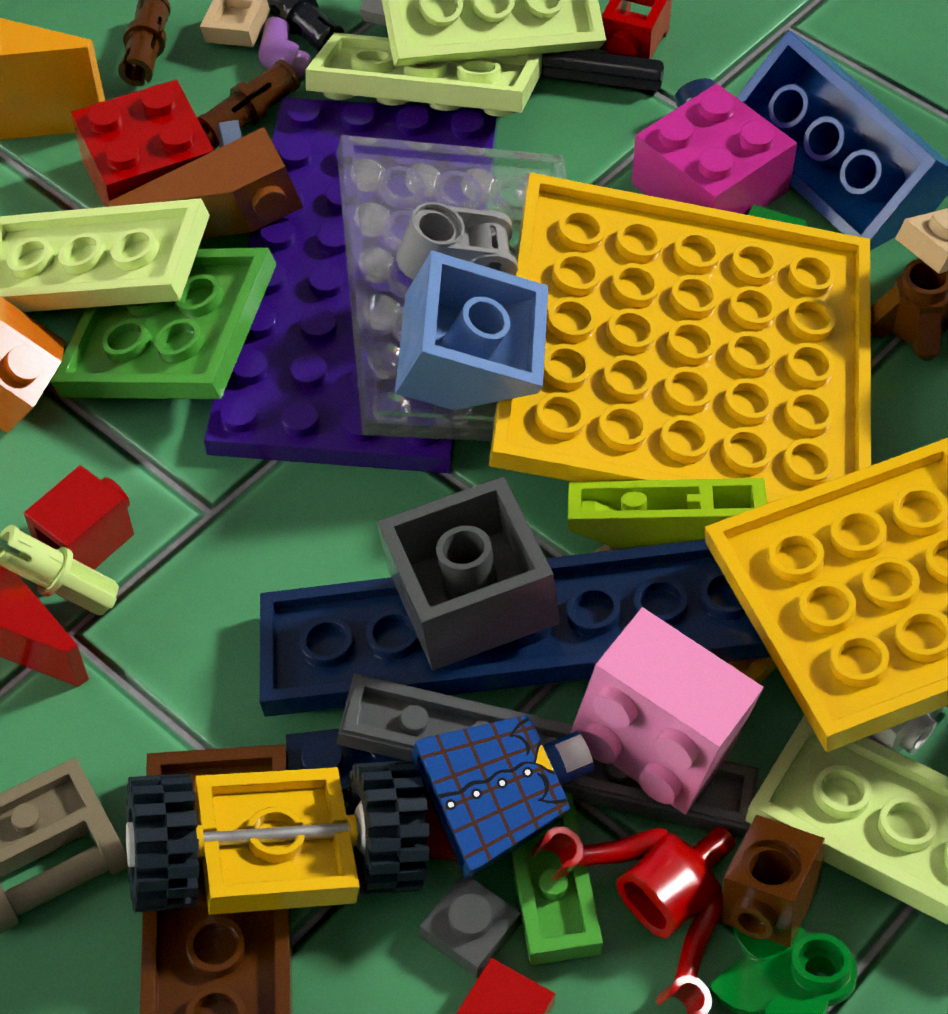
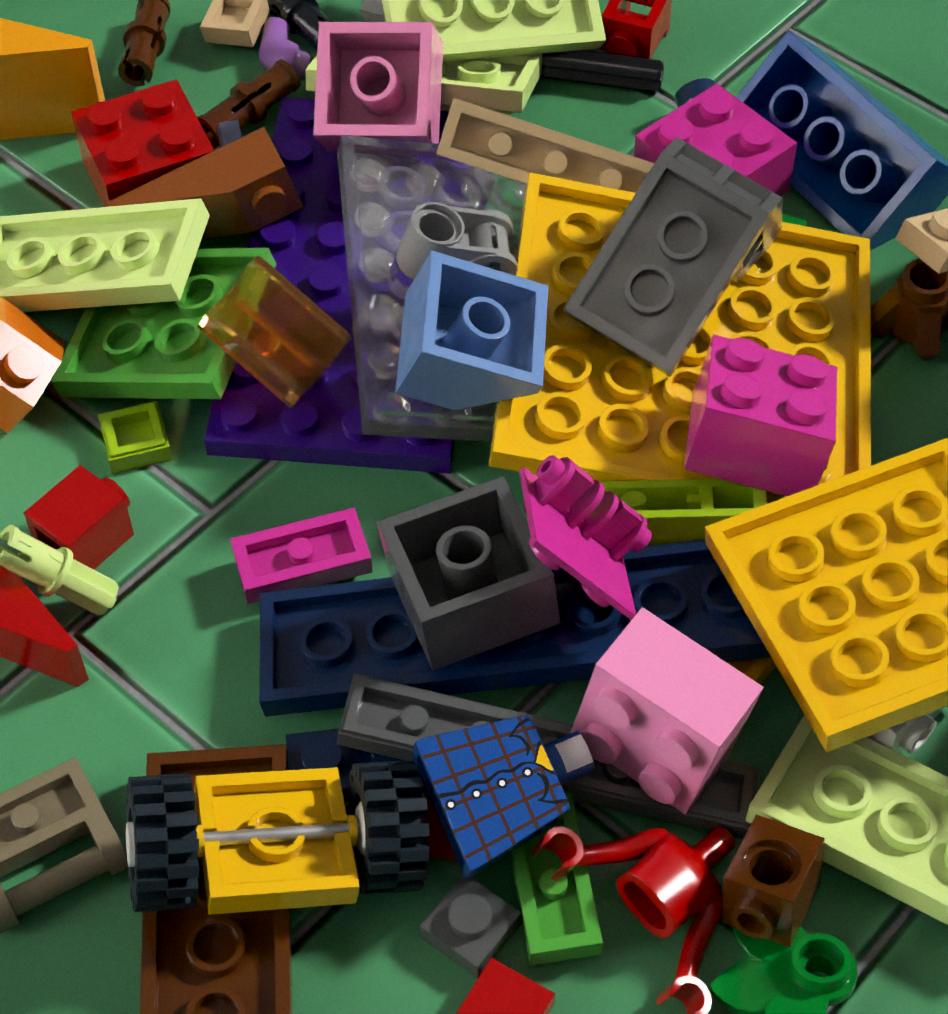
none -> lime tile [98,400,173,474]
none -> clear orange panel [197,256,351,409]
none -> dark pink plate [230,507,373,604]
none -> bright pink brick [313,22,443,153]
none -> tan plate [436,98,654,193]
none -> dark pink hinge [519,455,652,620]
none -> dark grey bracket [563,137,783,377]
none -> dark pink brick [684,334,837,496]

